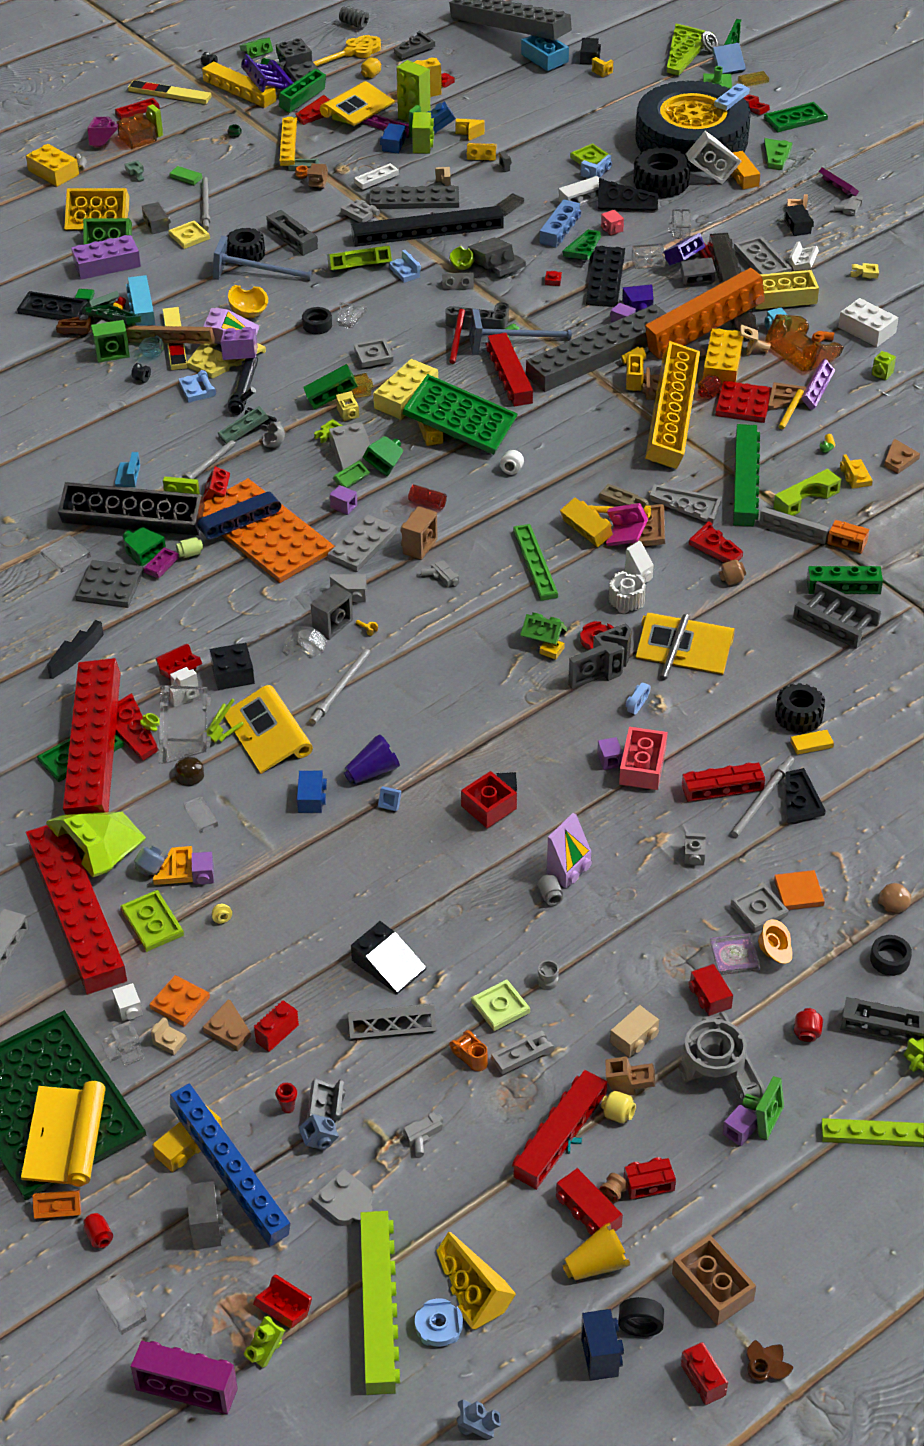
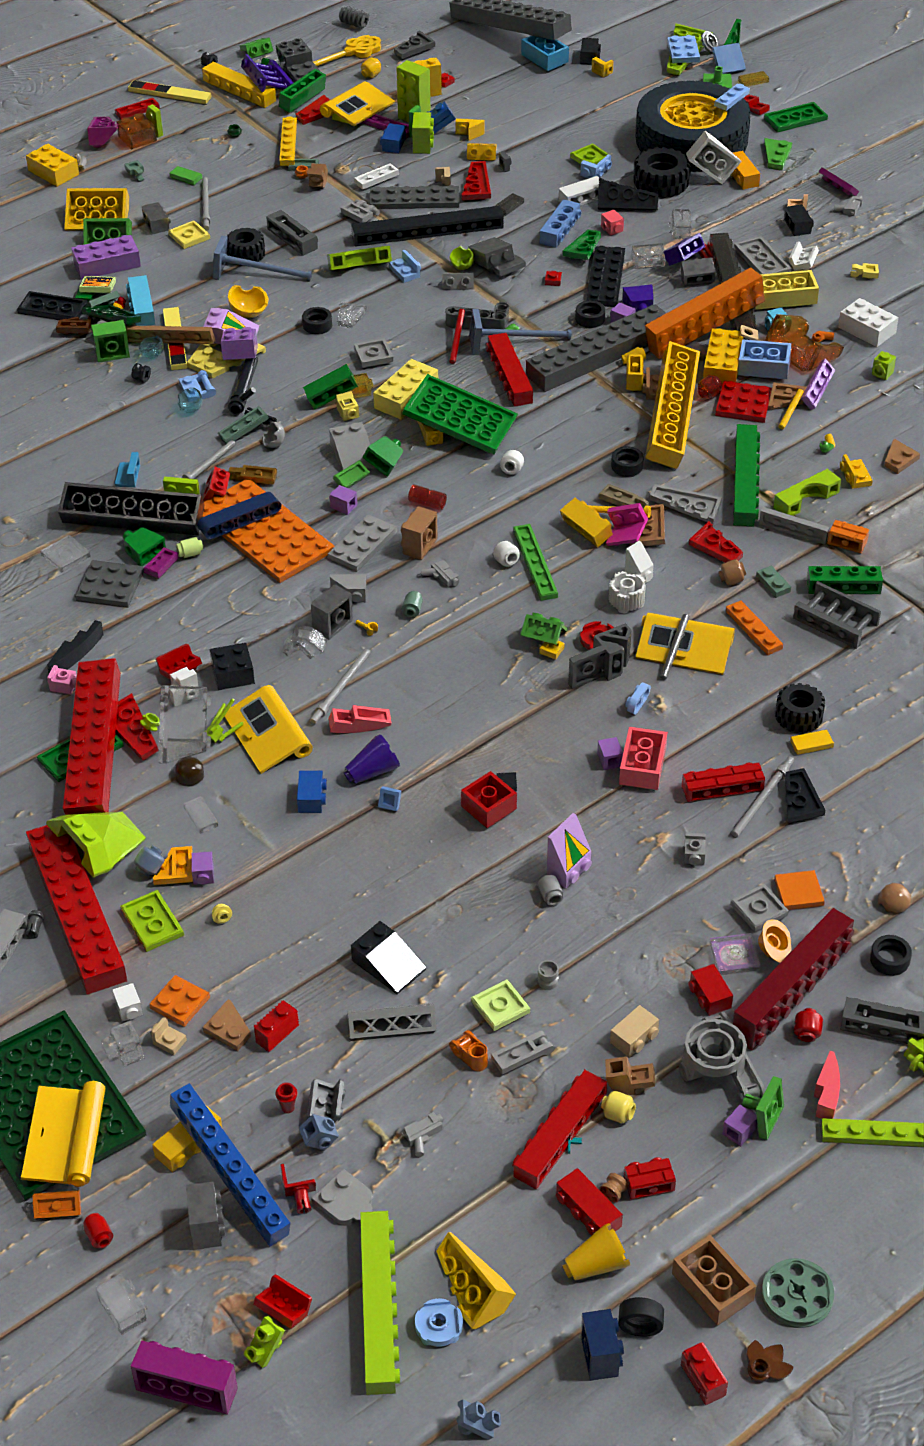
lime plate [314,419,343,443] -> none
none -> dark grey pin [25,910,44,938]
none -> bright pink brick [47,665,77,695]
none -> tile [79,276,116,293]
none -> clear light blue hair [178,388,203,413]
none -> pearl gold hinge [228,465,277,485]
none -> red bracket [280,1164,316,1214]
none -> coral slope [328,705,392,733]
none -> sand green brick [402,591,423,618]
none -> red wing [462,161,491,200]
none -> white head [493,541,520,567]
none -> black tyre [575,300,606,328]
none -> black tyre [611,446,644,477]
none -> light blue plate [667,35,700,63]
none -> orange plate [726,600,783,656]
none -> dark red brick [733,908,854,1051]
none -> light blue brick [738,340,791,379]
none -> sand green plate [756,565,791,598]
none -> sand green wedge [762,1258,834,1328]
none -> coral slope [814,1051,840,1119]

